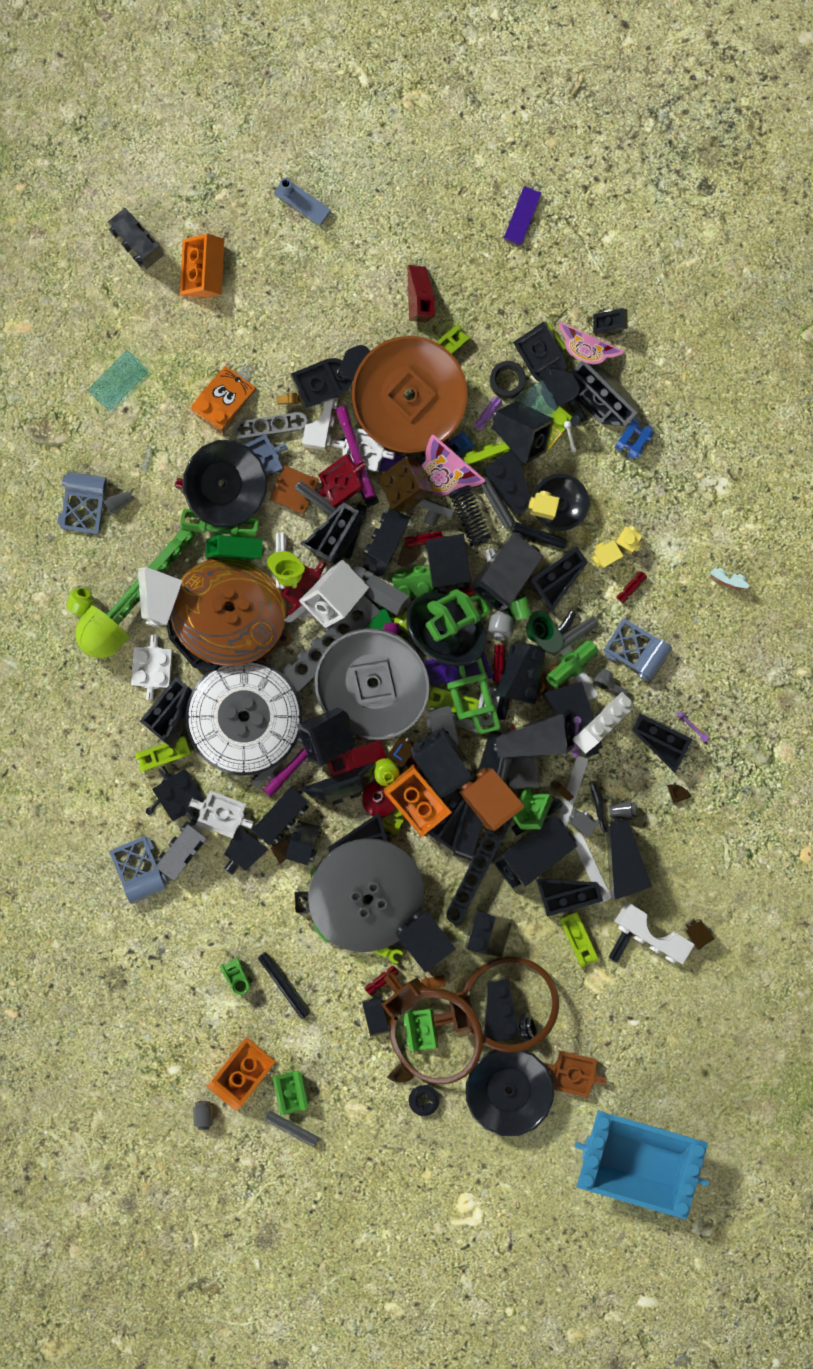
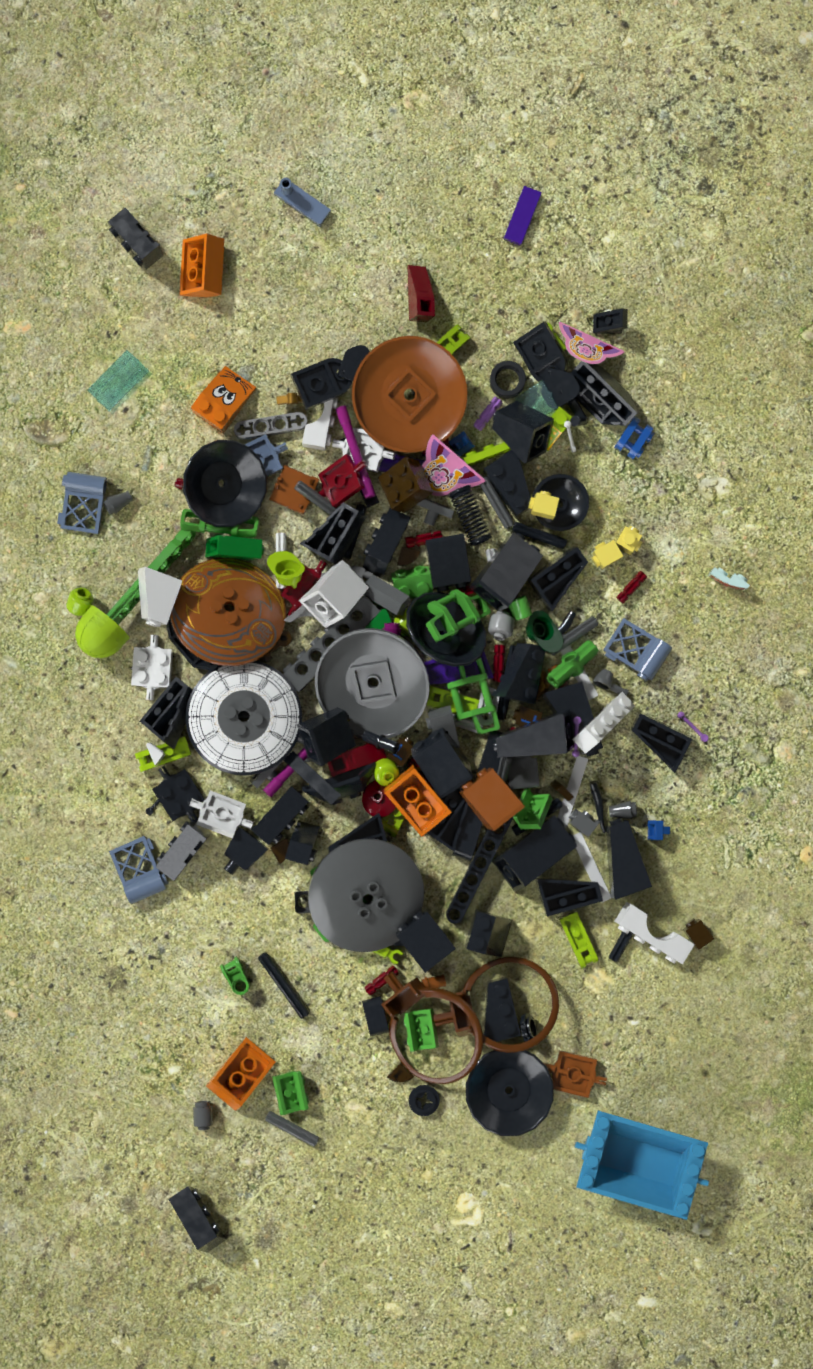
dark brown tile [666,784,691,803] -> none
none -> white slope [146,742,166,766]
none -> black wedge [169,1186,227,1252]
none -> black sticker [284,751,341,805]
none -> black axle [362,731,400,754]
none -> dark brown brick [512,706,543,727]
none -> blue tile [648,820,670,840]

